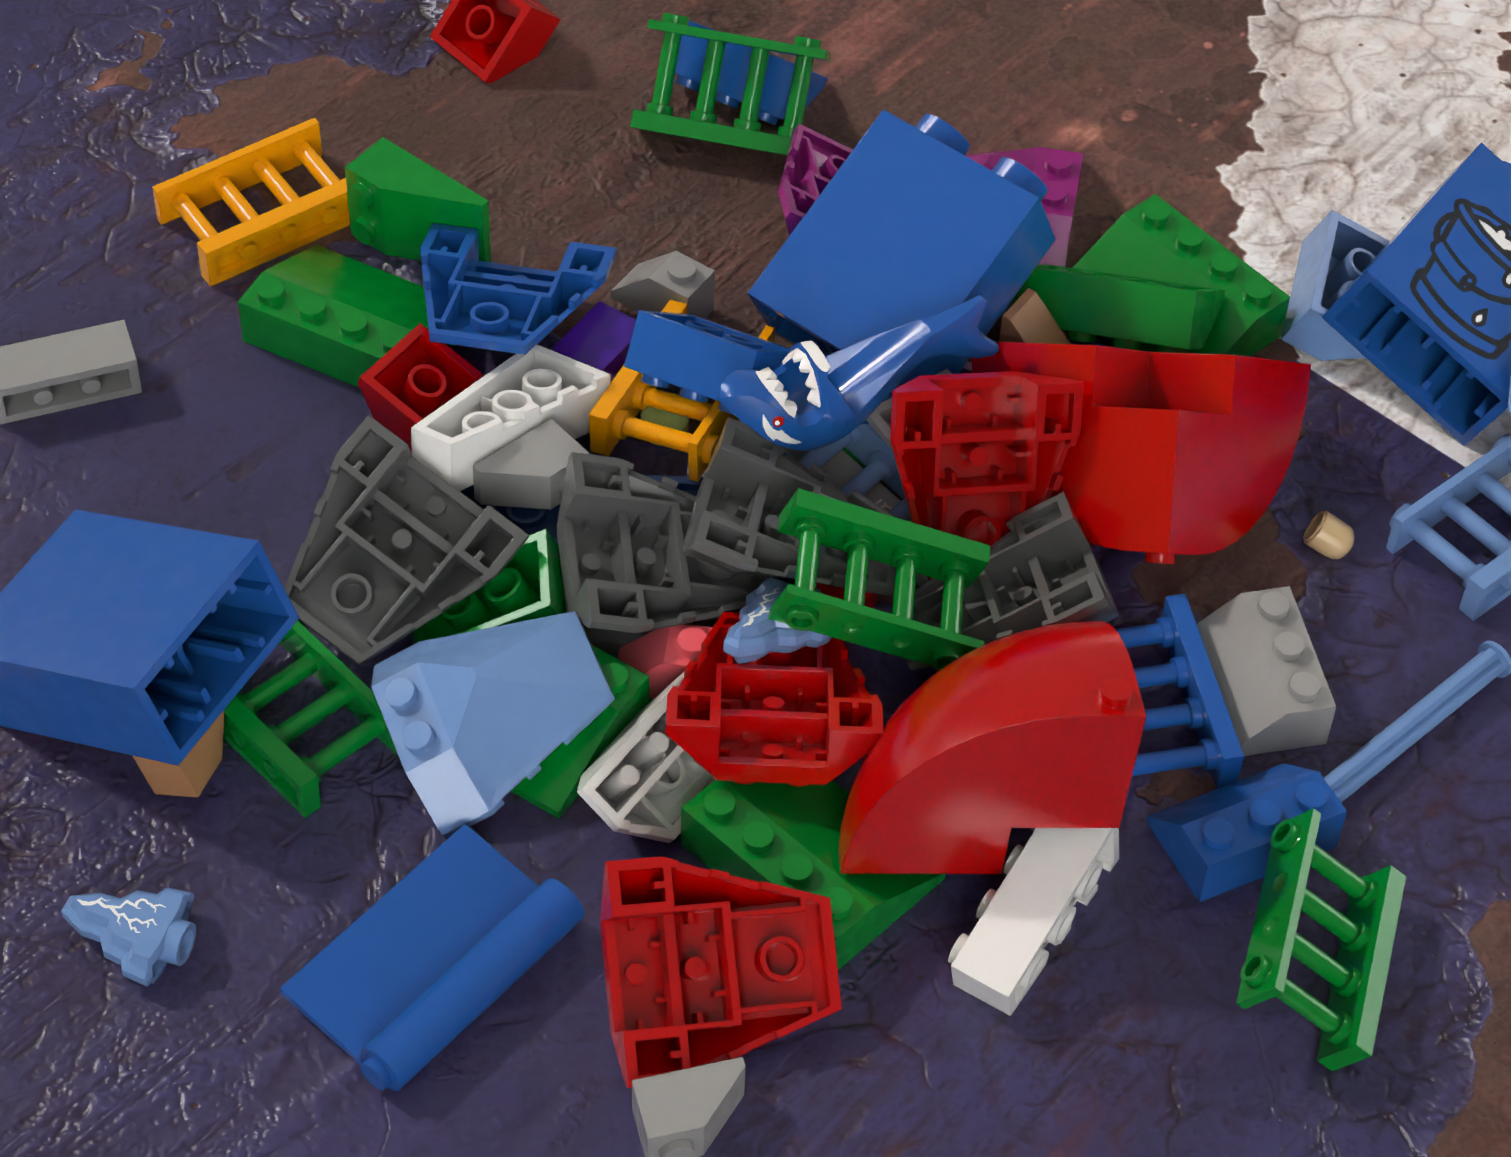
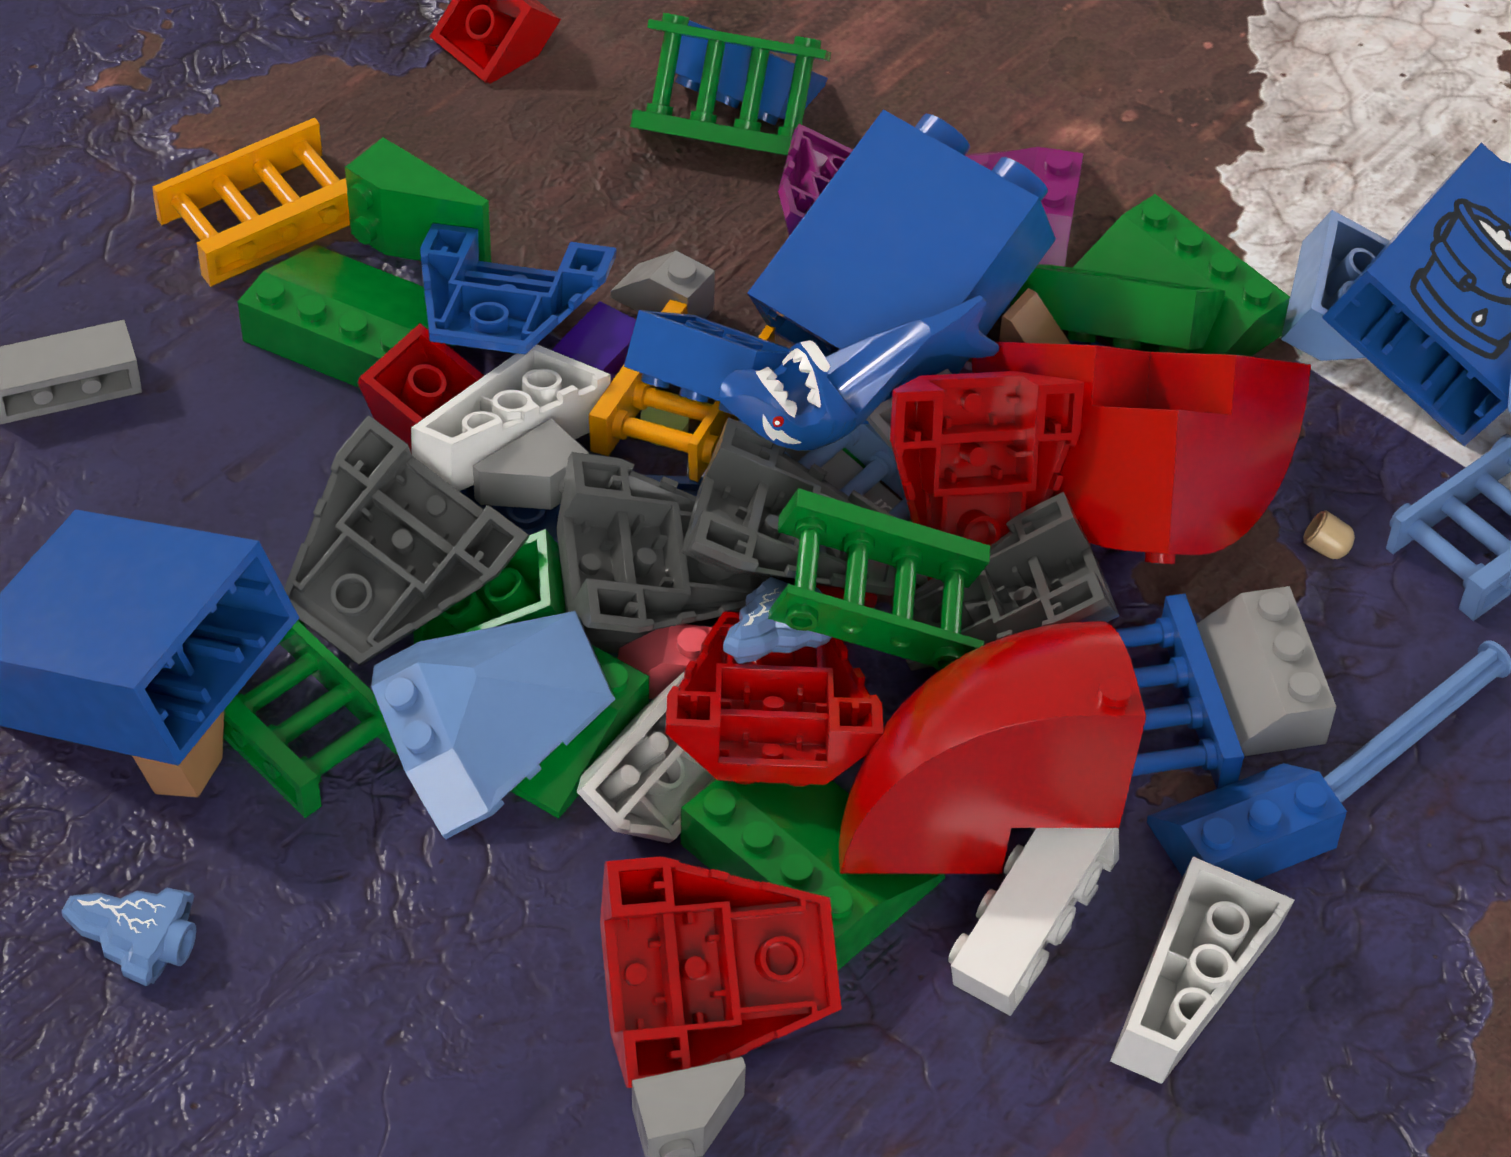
blue door [280,824,585,1091] -> none
green fence [1236,808,1406,1072] -> none
none -> white wedge [1110,857,1295,1084]

